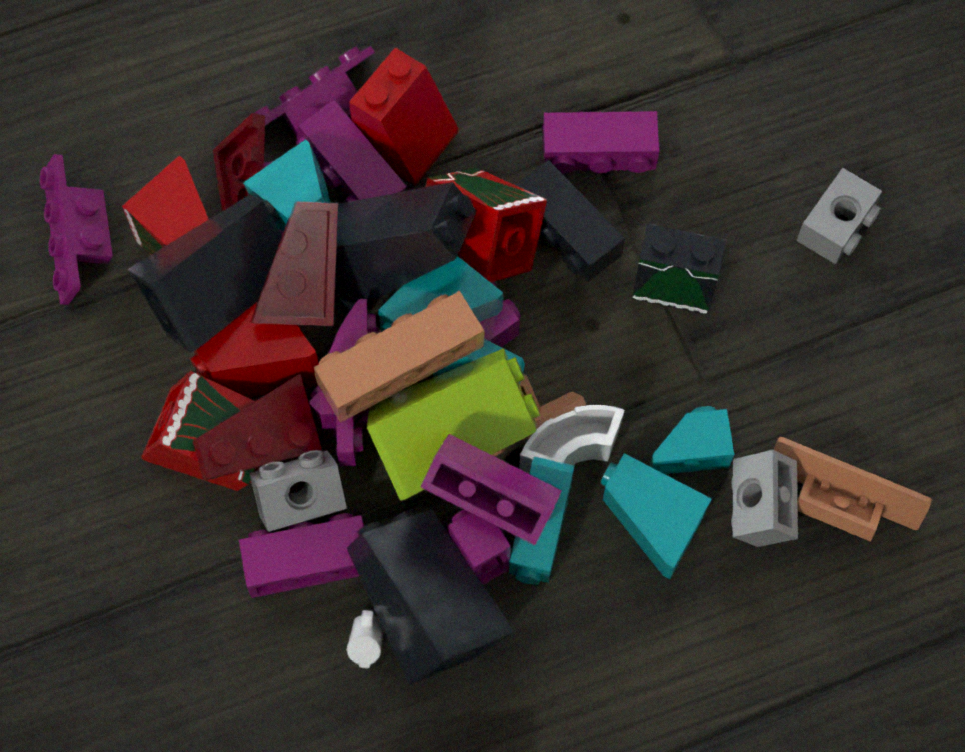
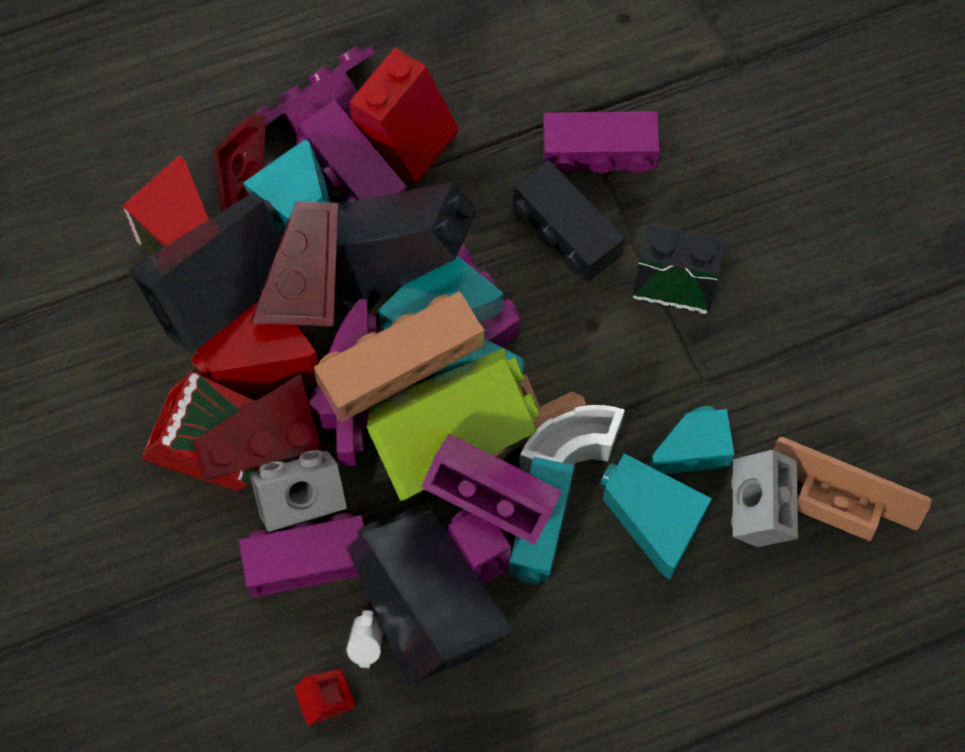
magenta bracket [40,154,113,305] -> none
red slope [425,168,547,282] -> none
light grey brick [797,168,882,264] -> none
none -> red slope [295,668,356,725]

